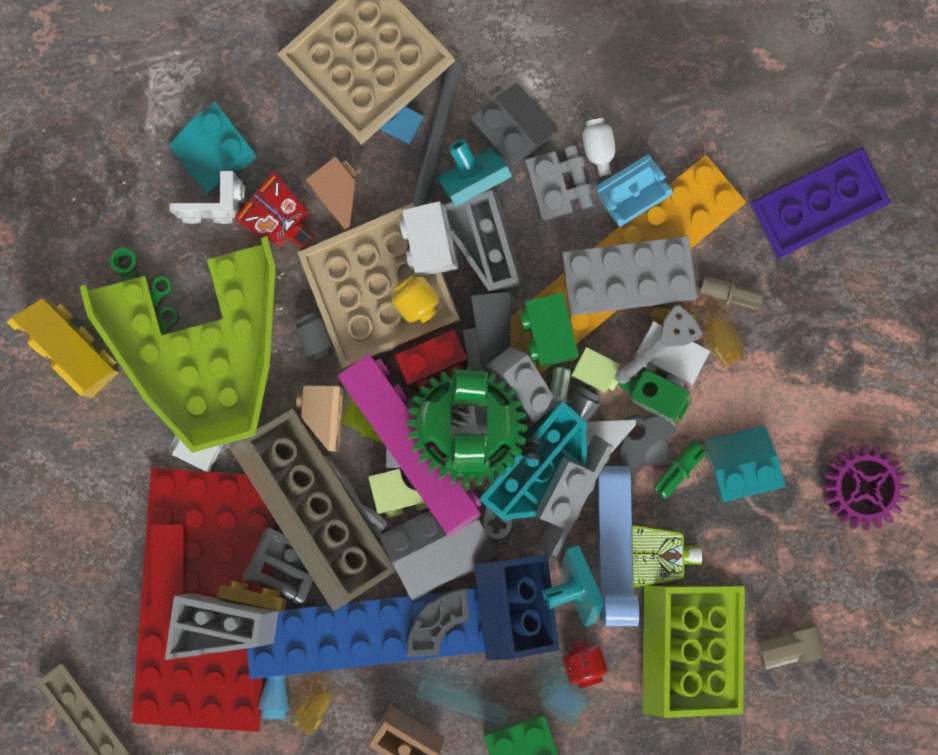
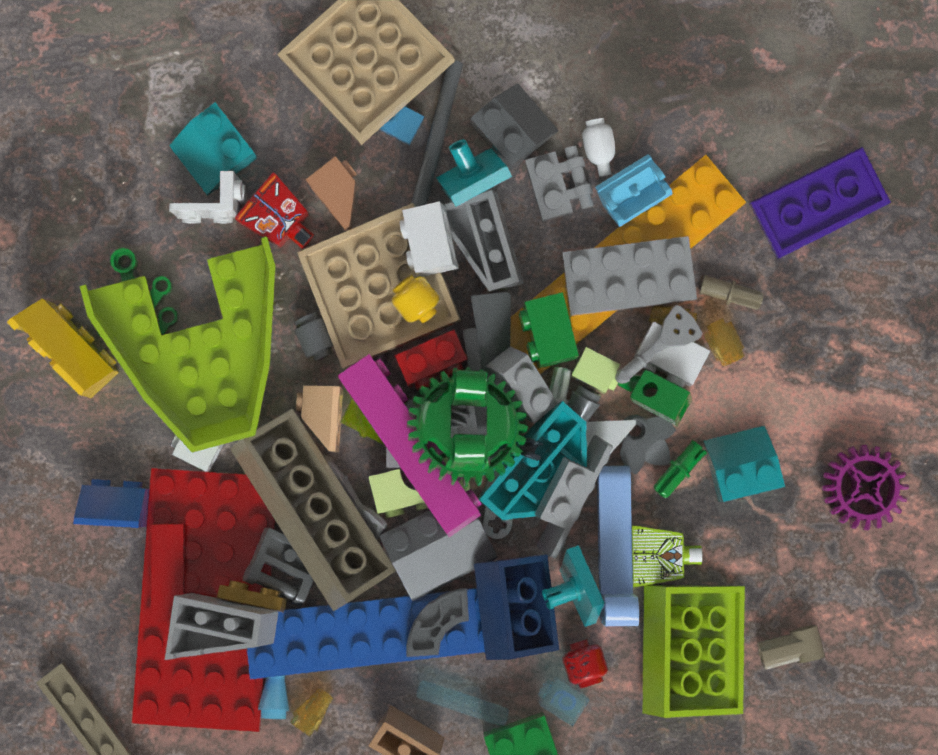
none -> blue slope [73,479,149,528]

